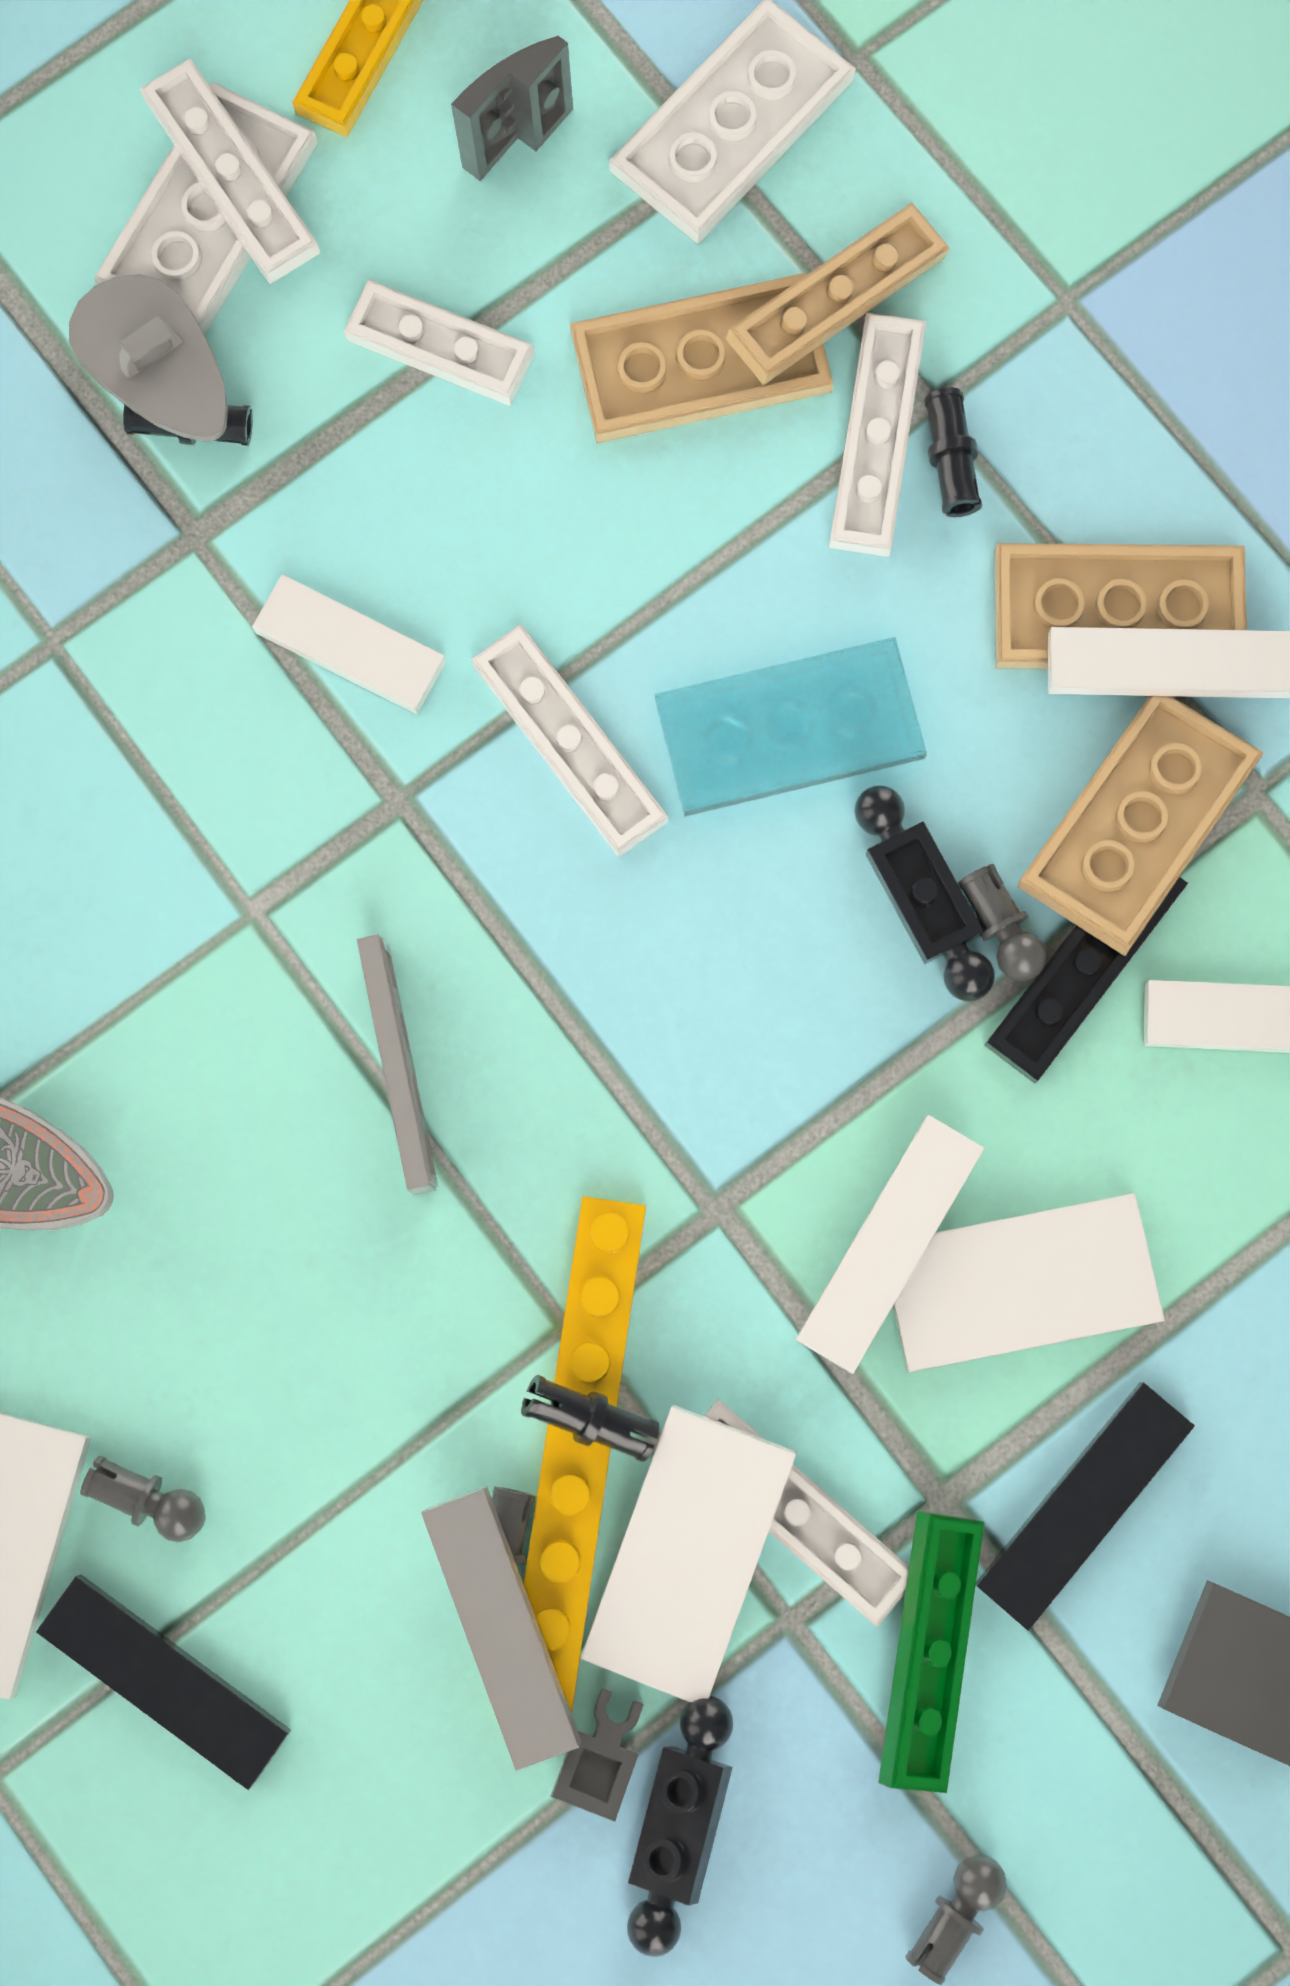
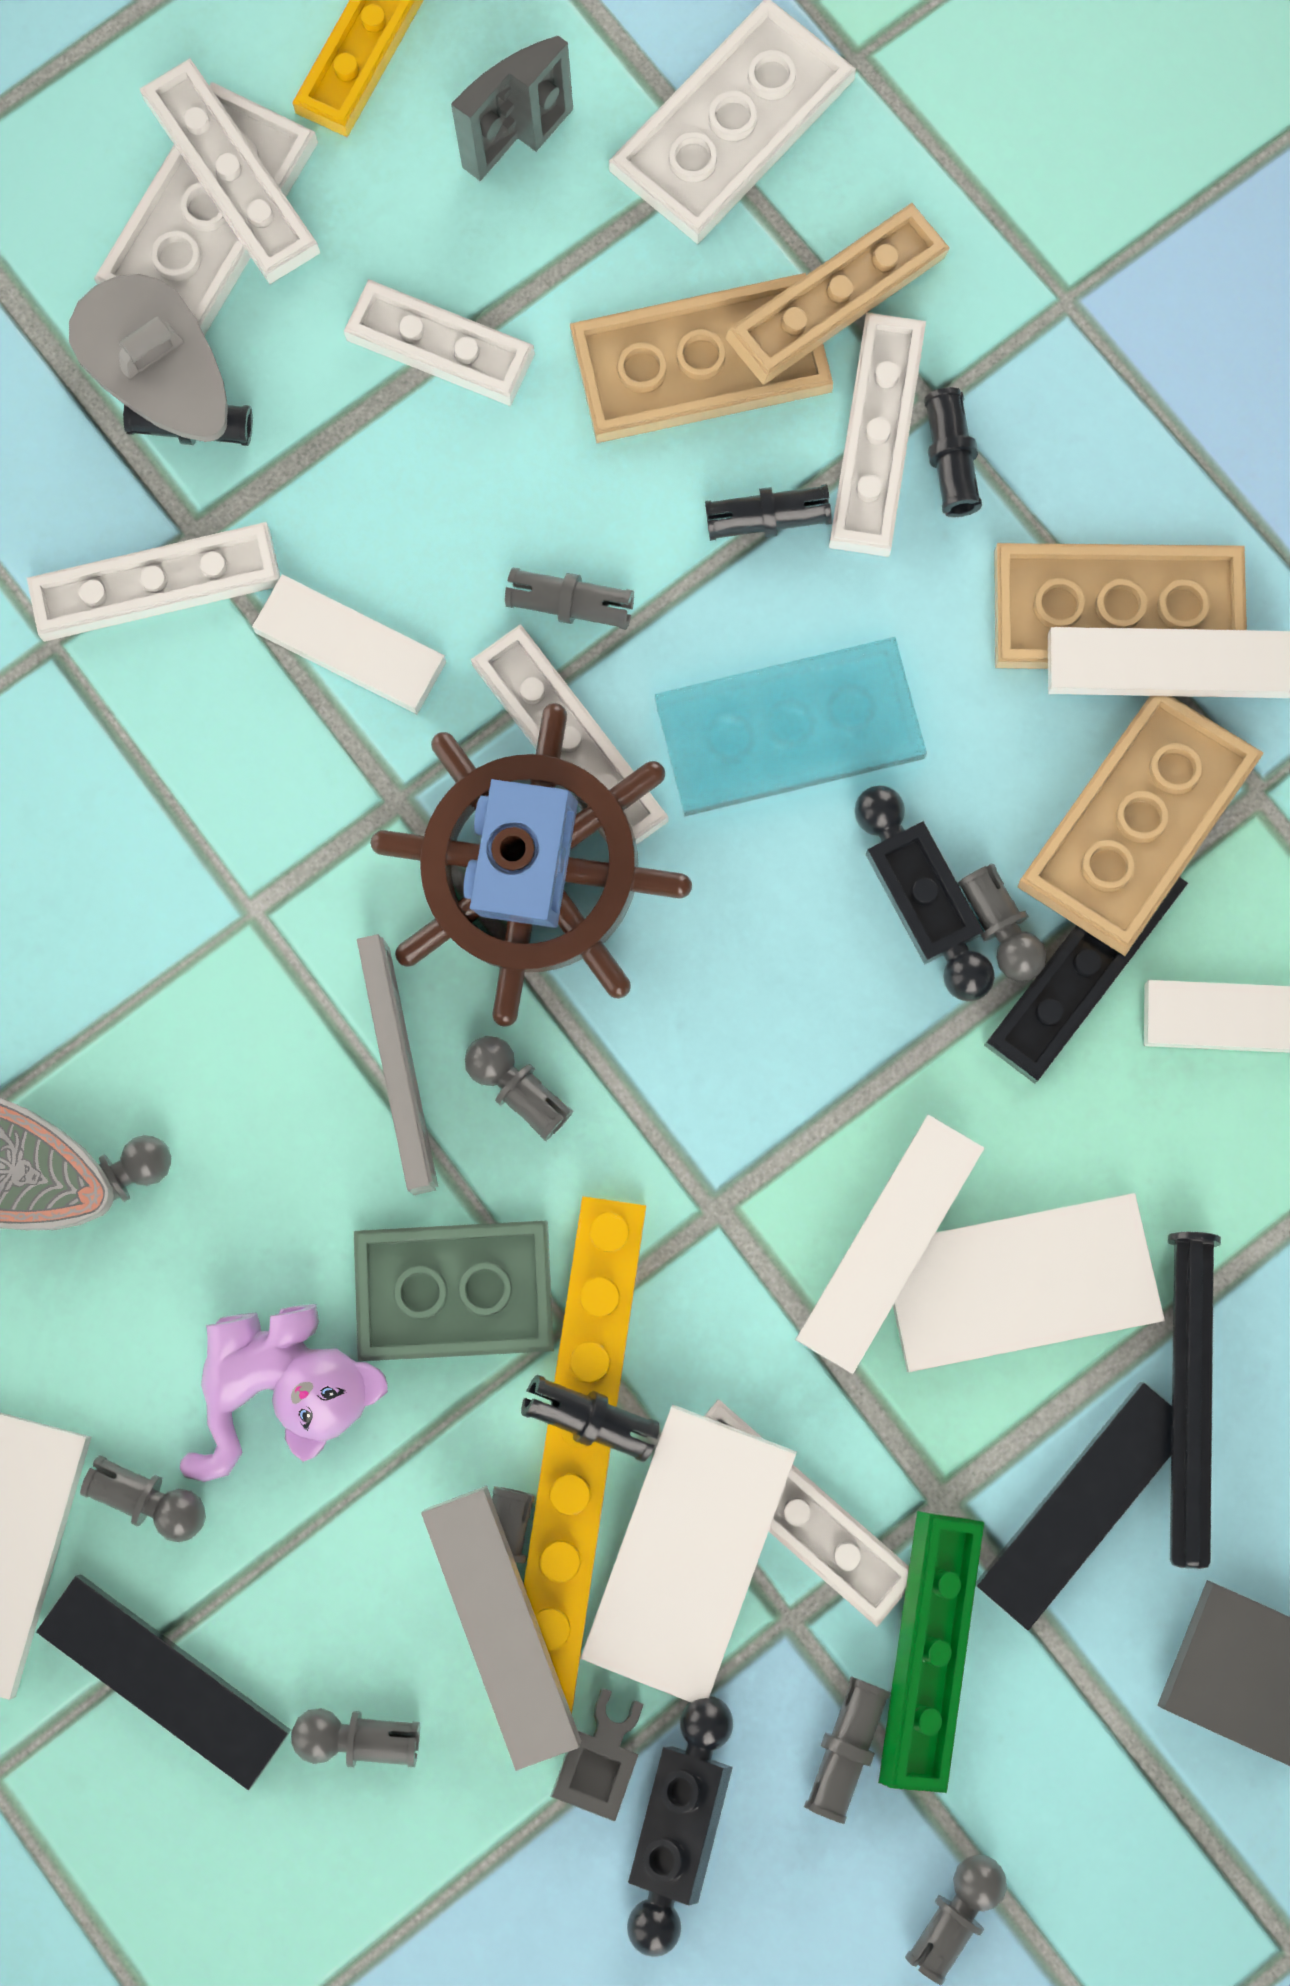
none -> white tile [27,522,280,642]
none -> dark grey pin [99,1135,171,1202]
none -> lavender animal [180,1304,388,1482]
none -> dark grey pin [291,1708,420,1767]
none -> sand green tile [354,1220,554,1361]
none -> reddish brown brick [370,703,692,1027]
none -> dark grey pin [465,1036,573,1141]
none -> dark grey pin [505,567,634,630]
none -> black pin [705,484,832,541]
none -> dark grey pin [804,1676,891,1824]
none -> black axle [1168,1232,1221,1569]

